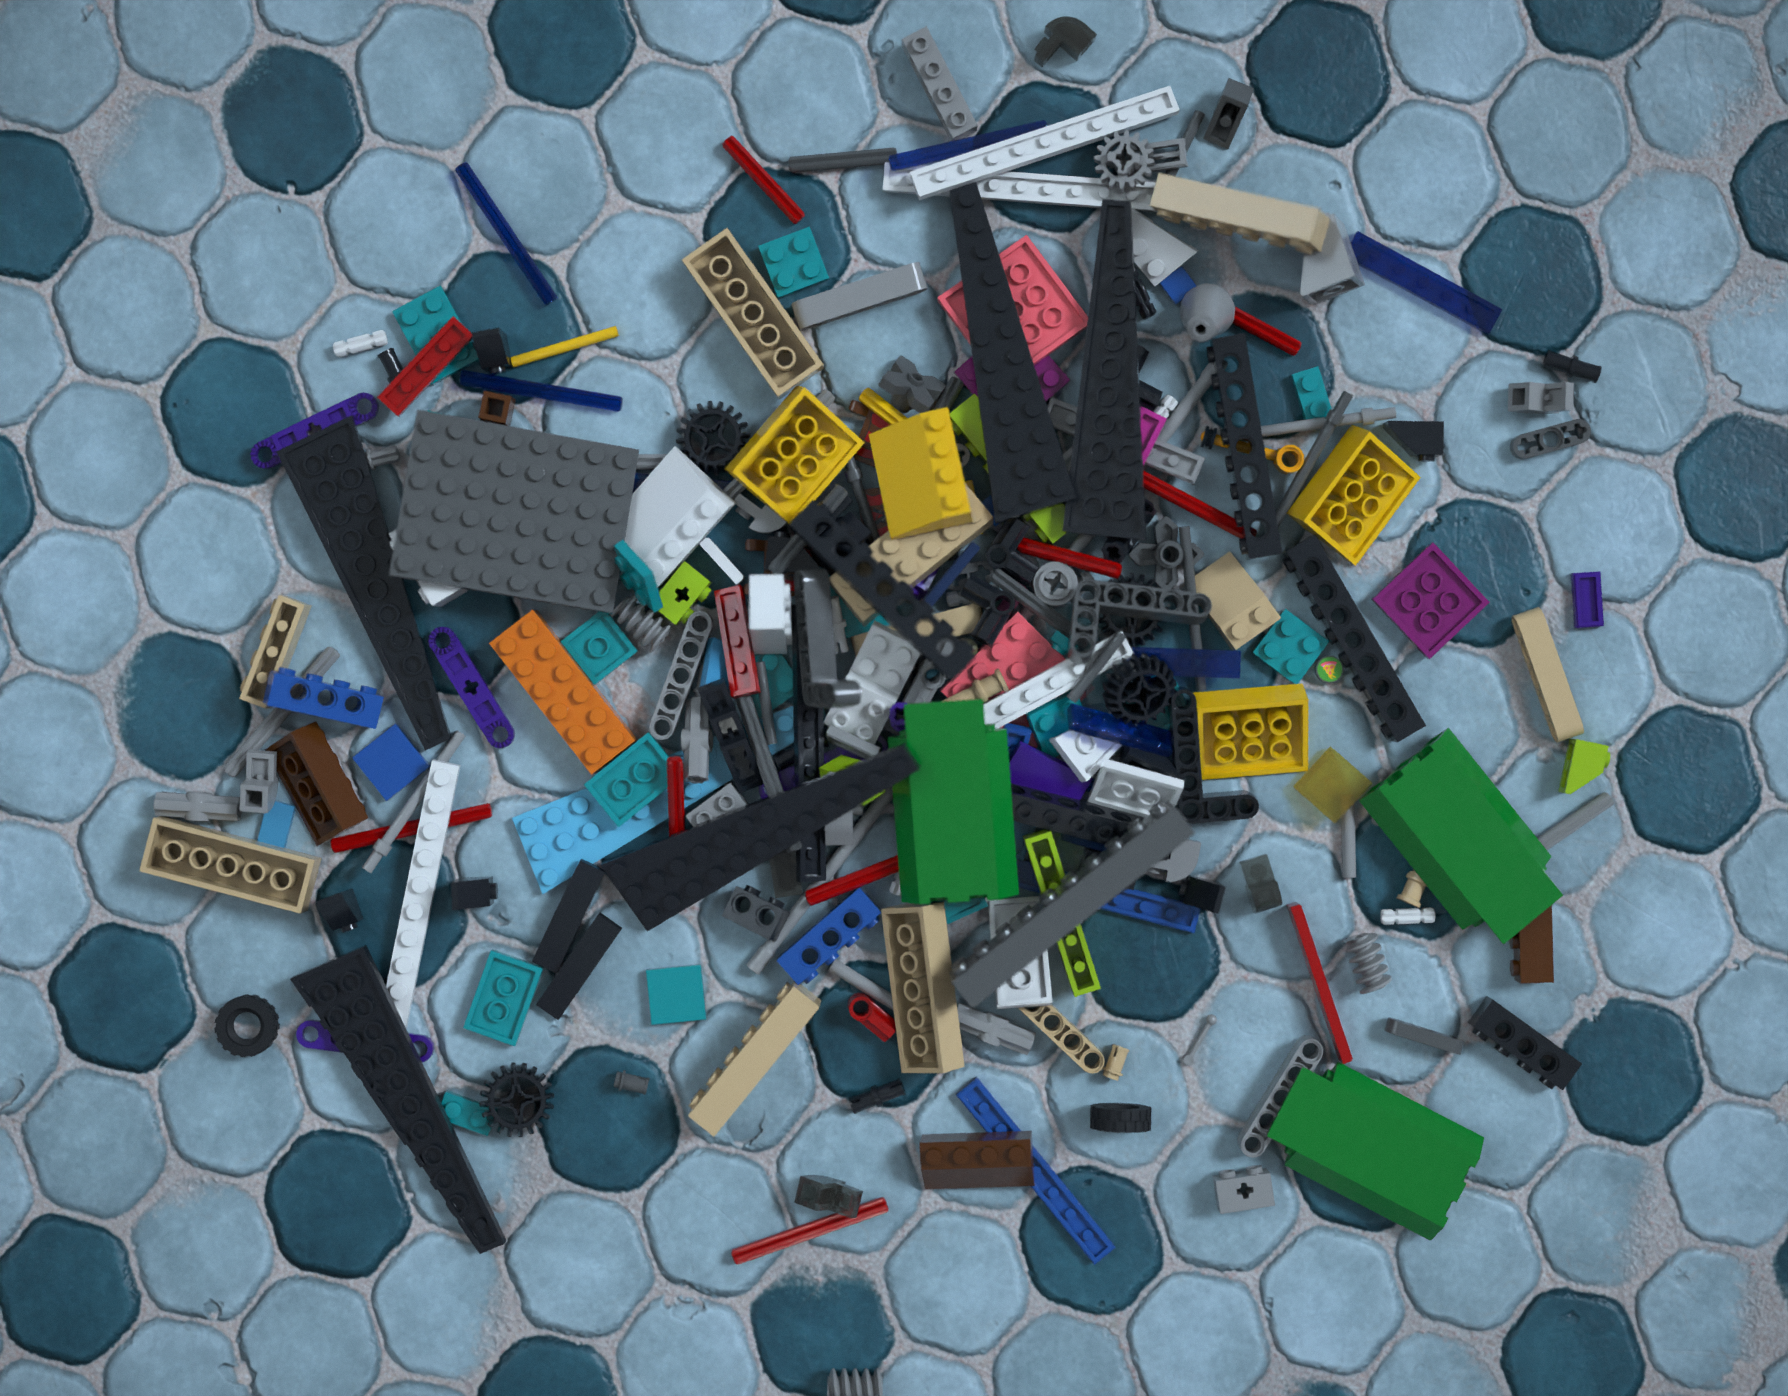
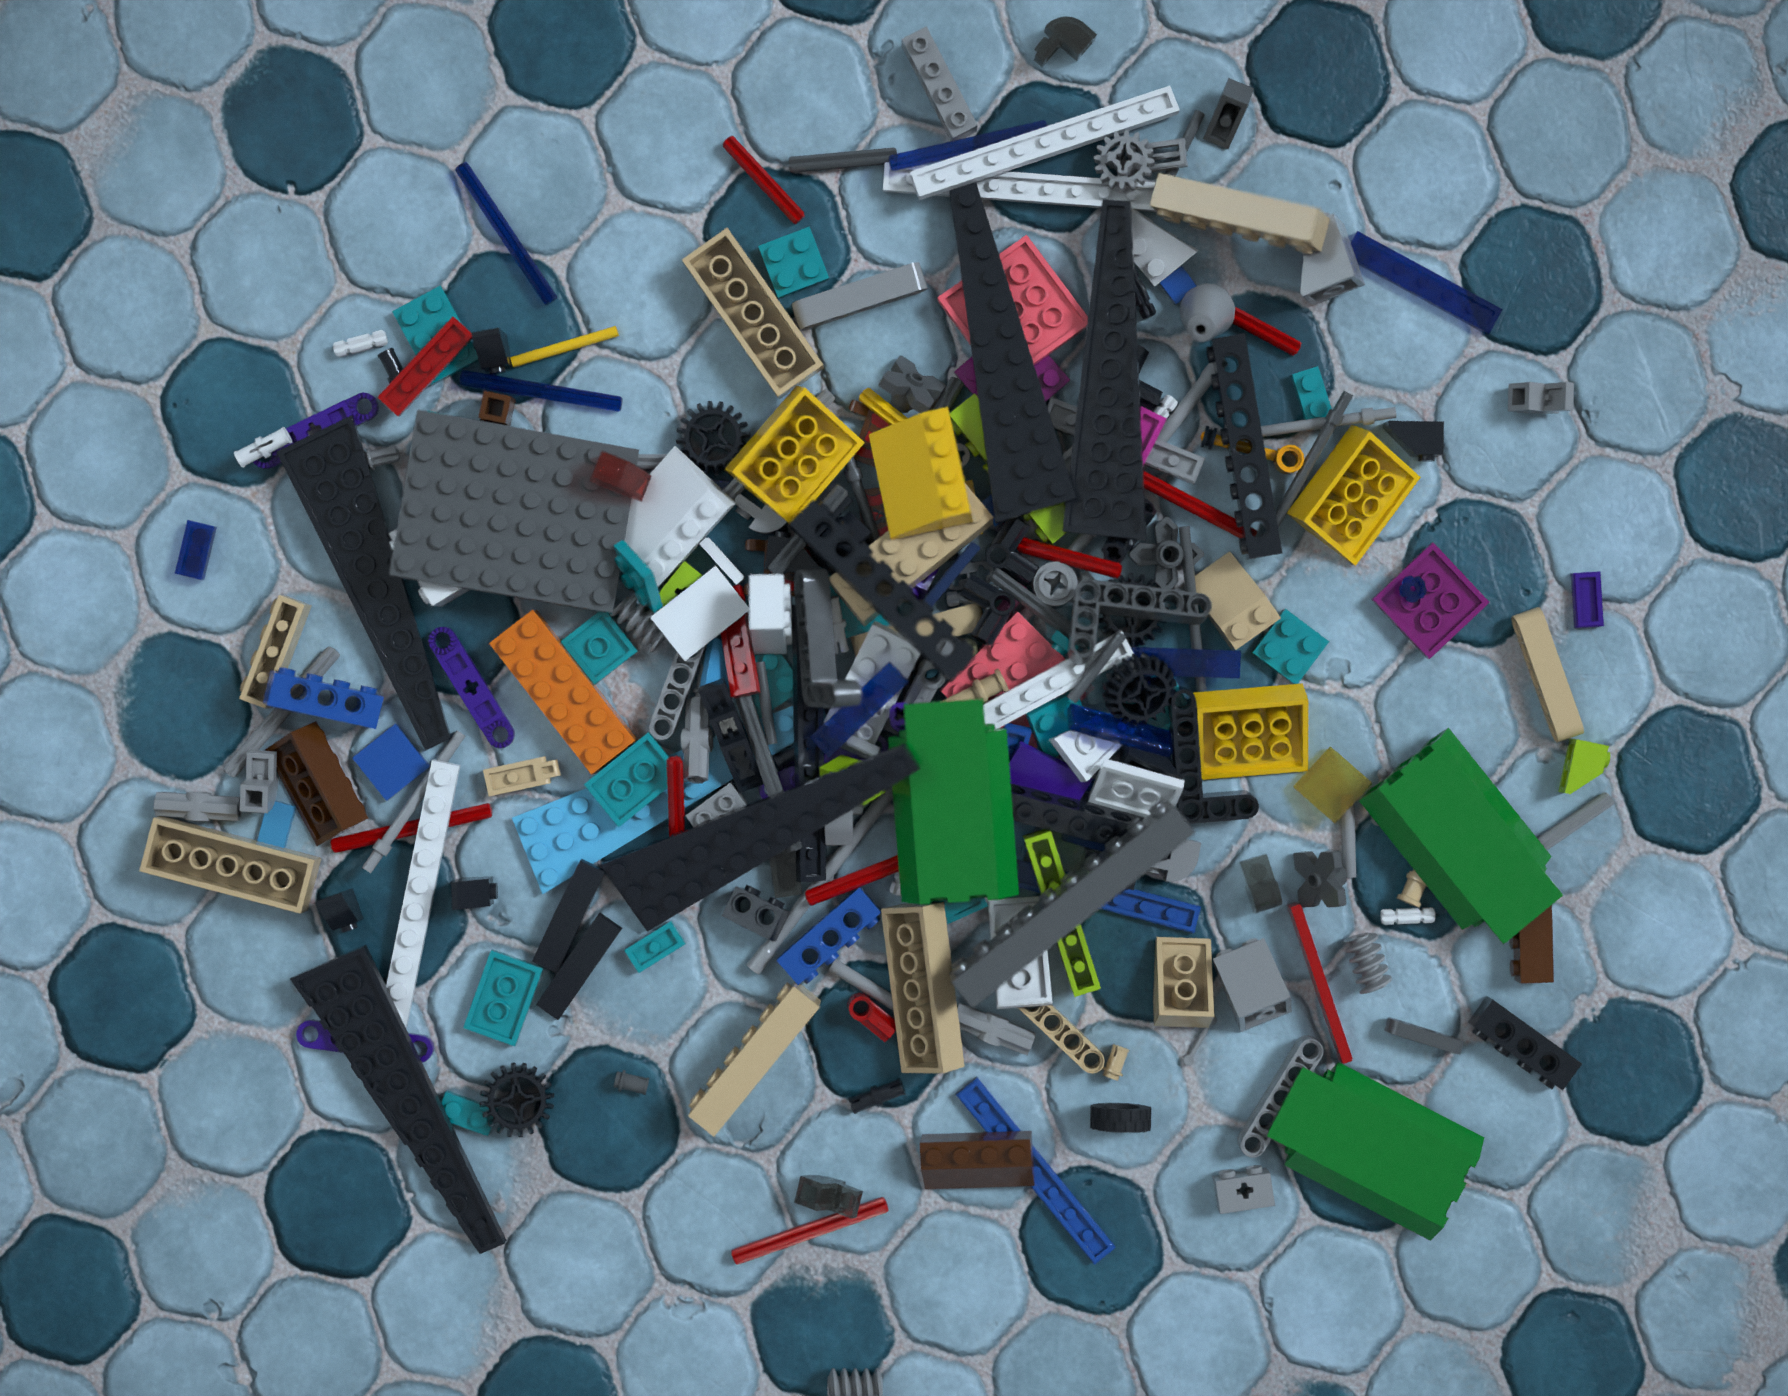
black tyre [214,994,280,1057] -> none
teal tile [646,964,707,1025] -> none
black slope [1177,875,1226,914] -> none
black brick [1282,535,1426,742] -> none
tile [1315,656,1344,683] -> none
dark grey beam [1510,419,1591,459] -> none
black pin [1542,350,1602,383] -> none
none -> clear blue plate [175,520,217,580]
none -> white pin [234,427,292,467]
none -> tan hinge [483,756,561,796]
none -> clear red slope [590,451,652,502]
none -> teal plate [624,920,686,973]
none -> white tile [650,566,750,661]
none -> clear blue tile [810,661,909,757]
none -> tan slope [1153,937,1214,1028]
none -> light grey slope [1213,938,1292,1032]
none -> dark grey plant [1293,850,1347,907]
none -> clear blue plate [1399,575,1427,603]

